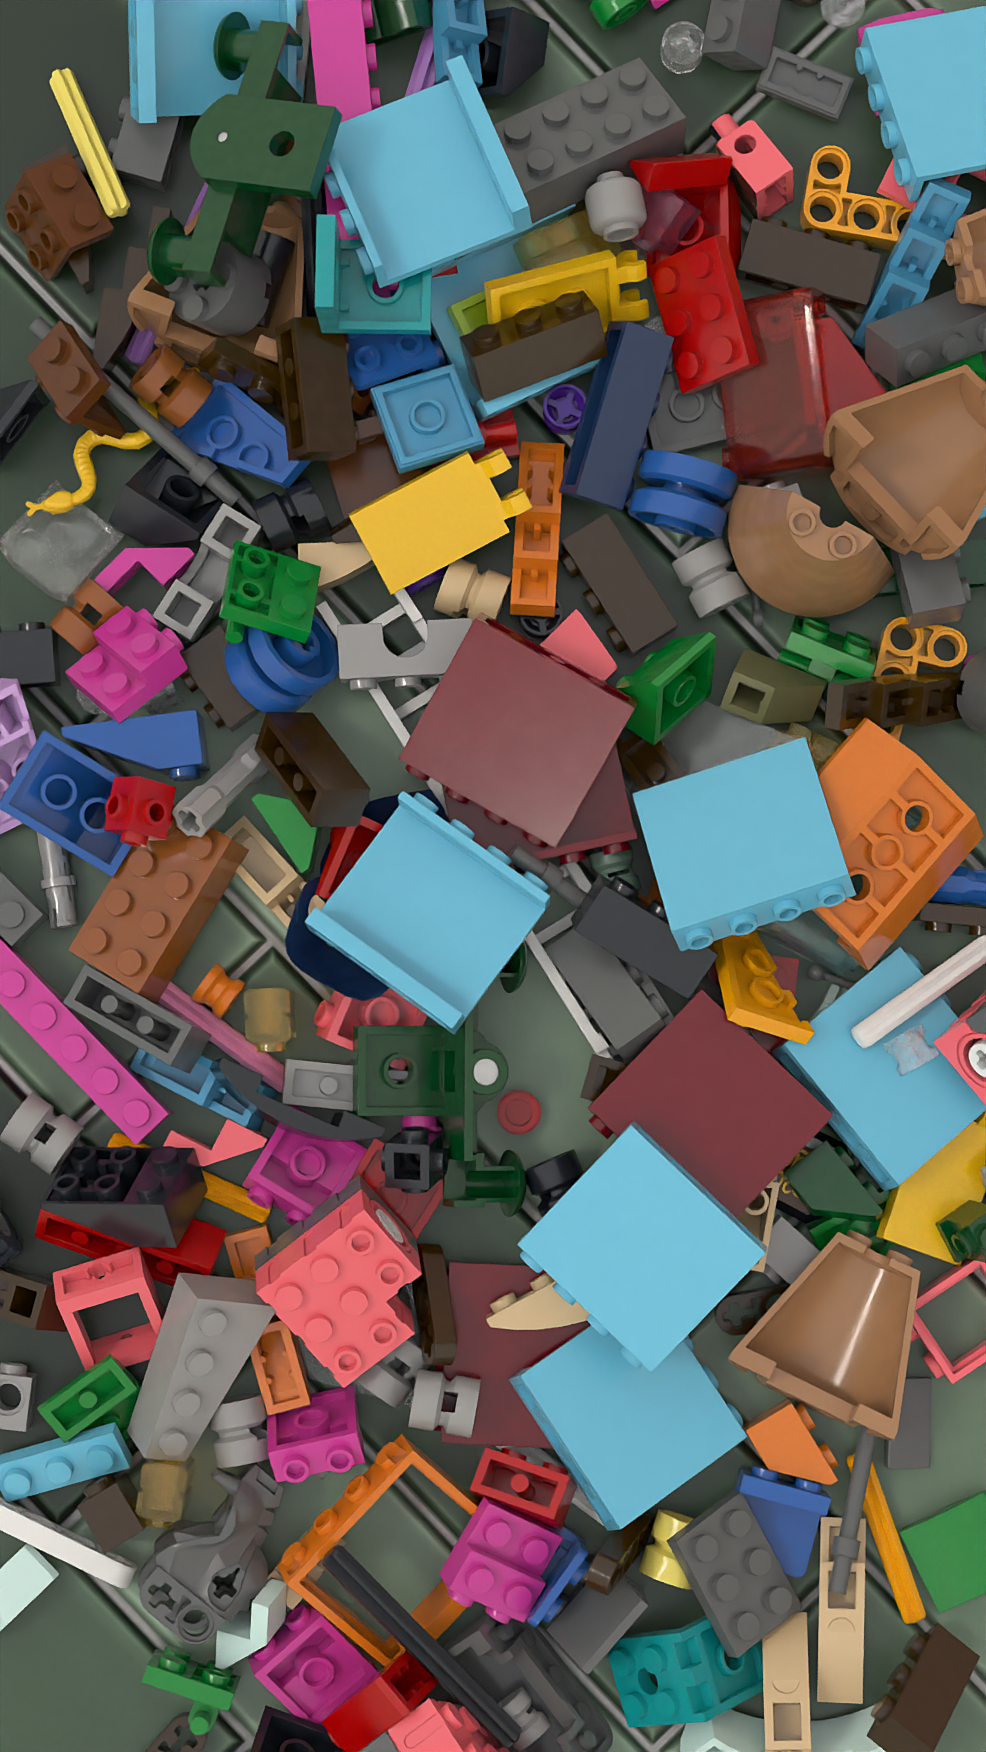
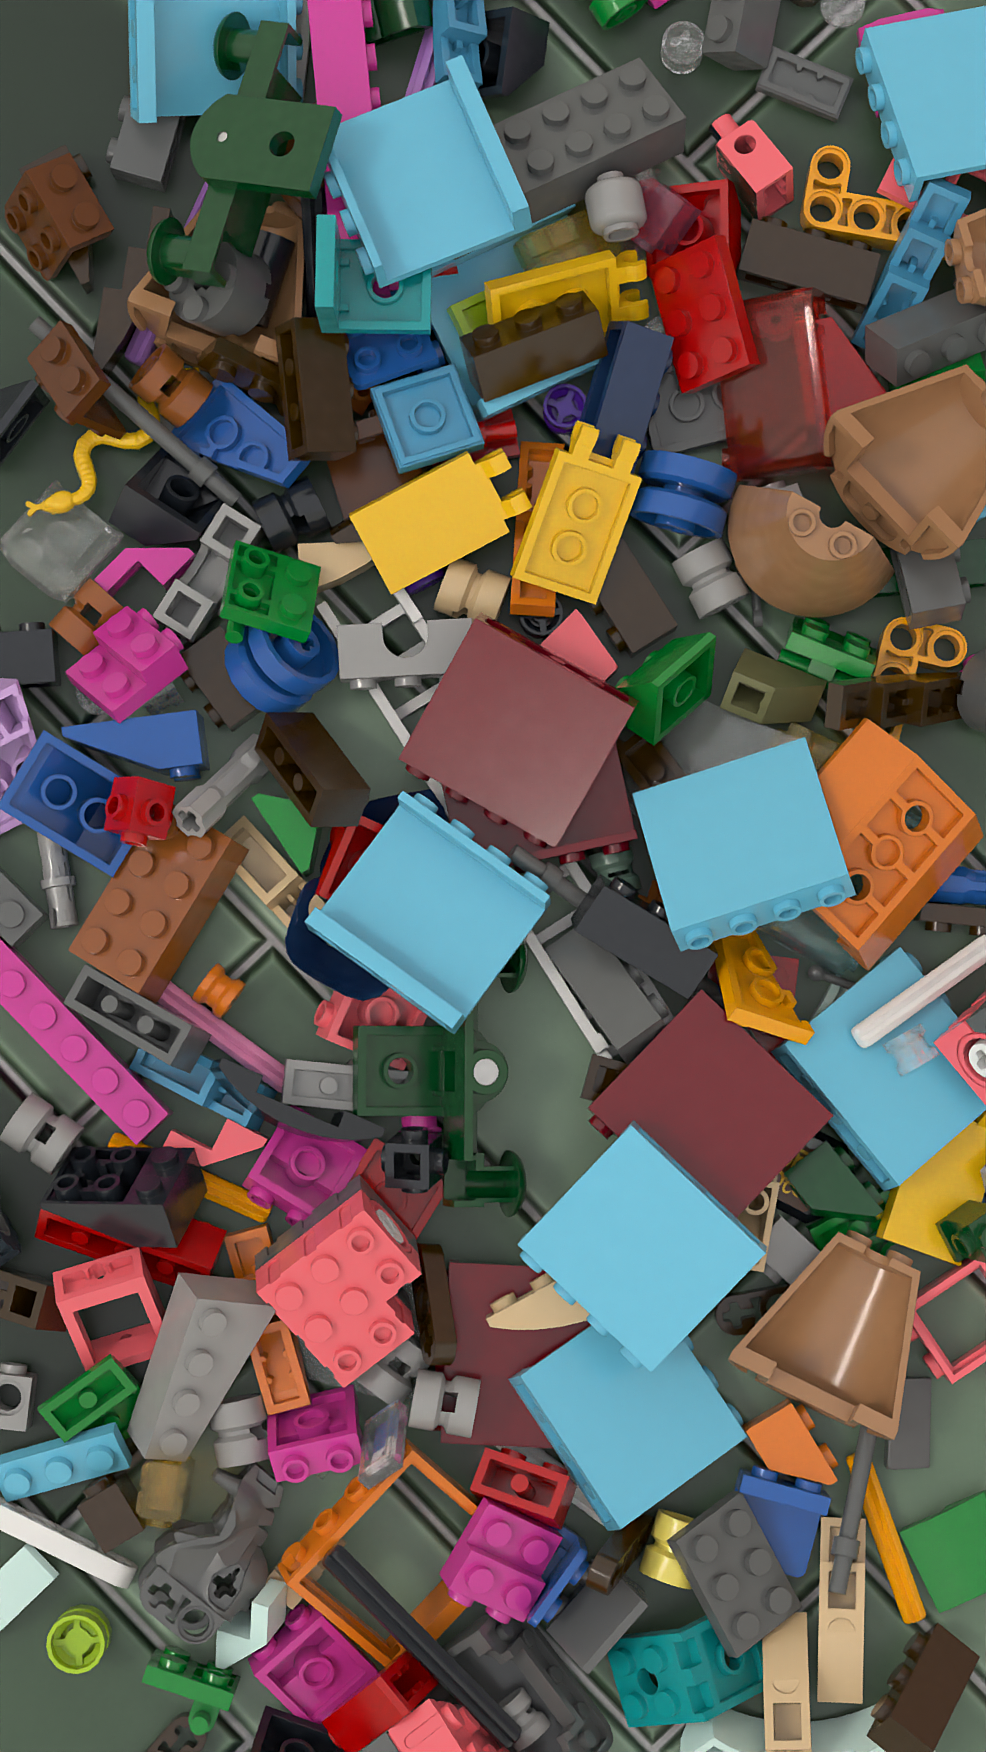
light yellow axle [49,68,130,218] -> none
clear yellow brick [244,988,296,1052] -> none
red tile [497,1090,541,1135] -> none
black wheel [525,1149,584,1217] -> none
red slope [629,153,733,192] -> none
none -> lime wheel [46,1604,112,1674]
none -> clear tile [358,1400,409,1490]
none -> yellow tile [510,420,642,605]

